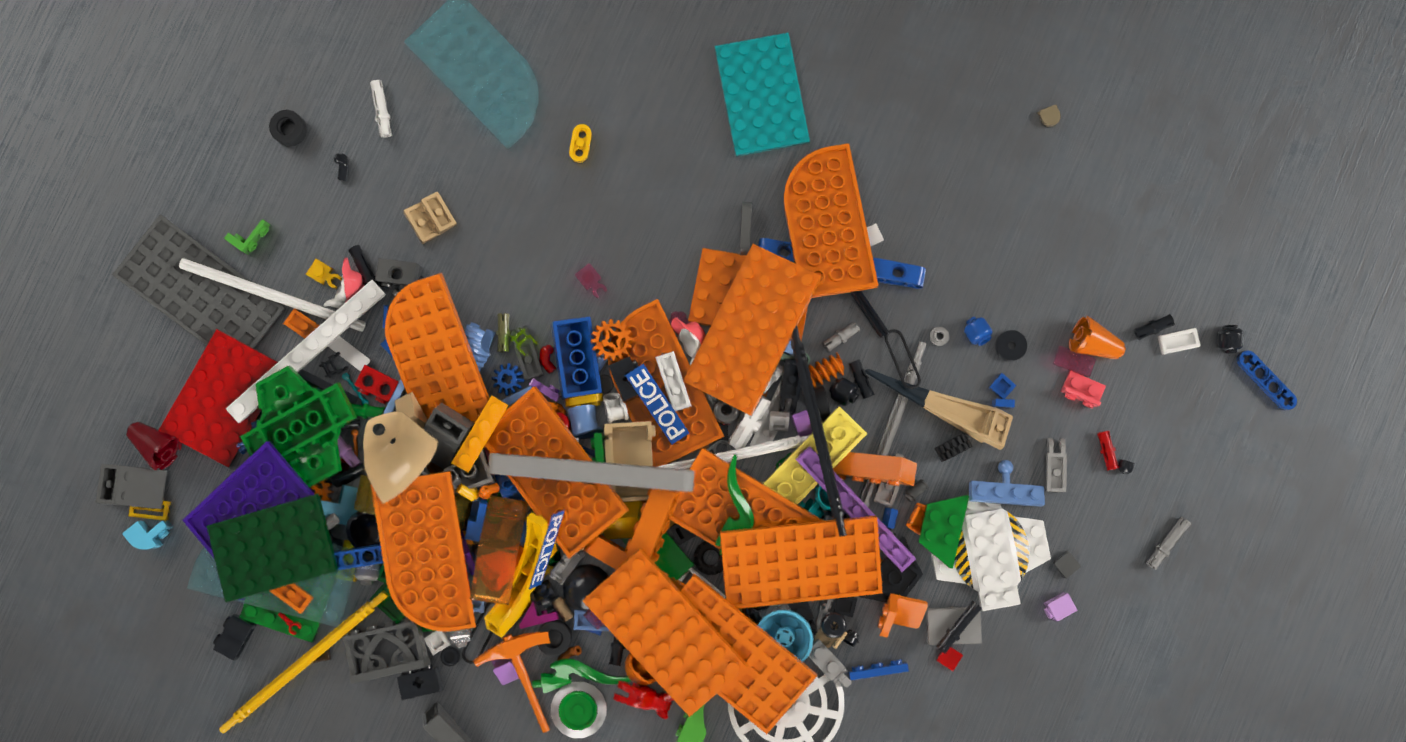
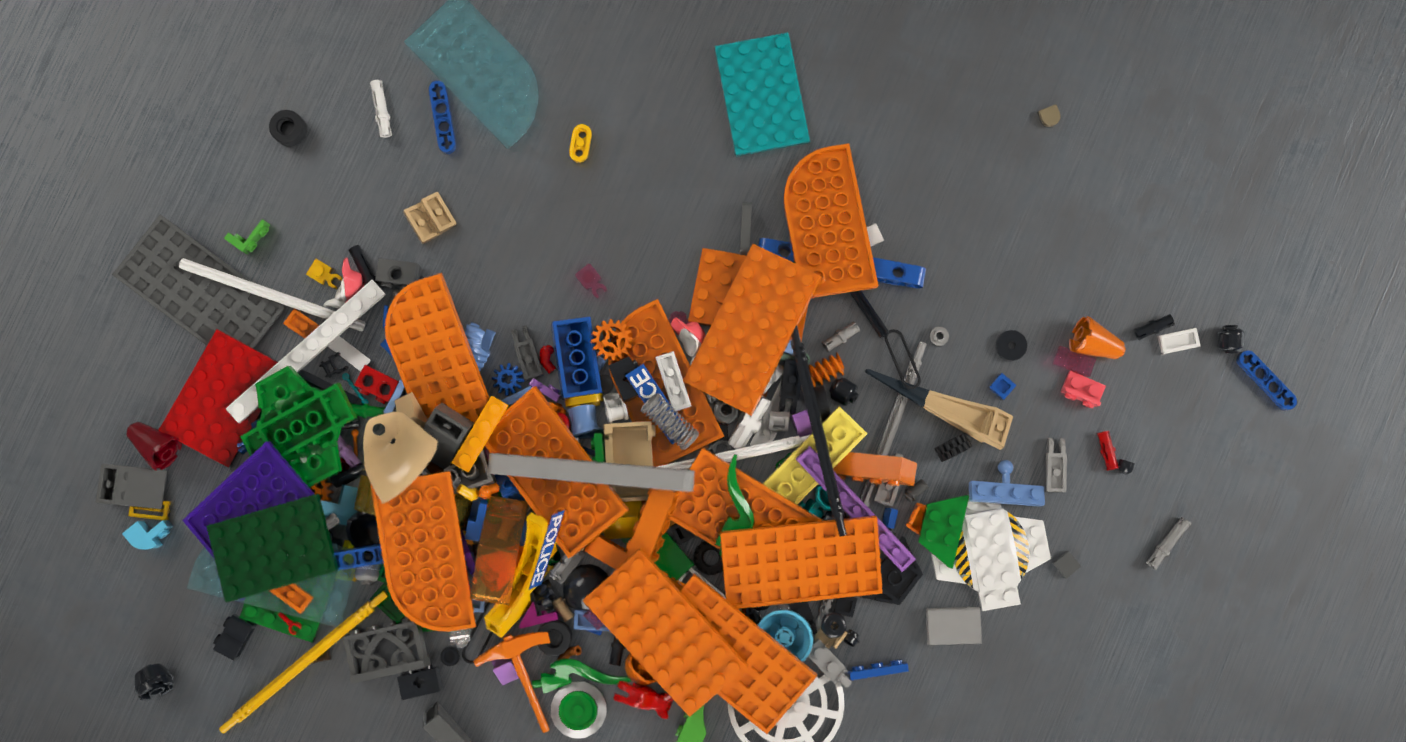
black arm [334,153,349,181] -> none
white tile [424,631,451,655] -> none
olive pin [496,313,511,353] -> none
clear neon green piece [510,327,538,356] -> none
black pin [849,359,875,399] -> none
orange bracket [877,593,928,637] -> none
black pin [936,601,982,654] -> none
red tile [936,647,963,671] -> none
blue head [964,317,993,346] -> none
blue tile [992,399,1015,409] -> none
lavender brick [1044,592,1078,622] -> none
none -> black cone [135,664,174,701]
none -> blue beam [429,81,456,154]
none -> light grey piece [641,393,699,450]

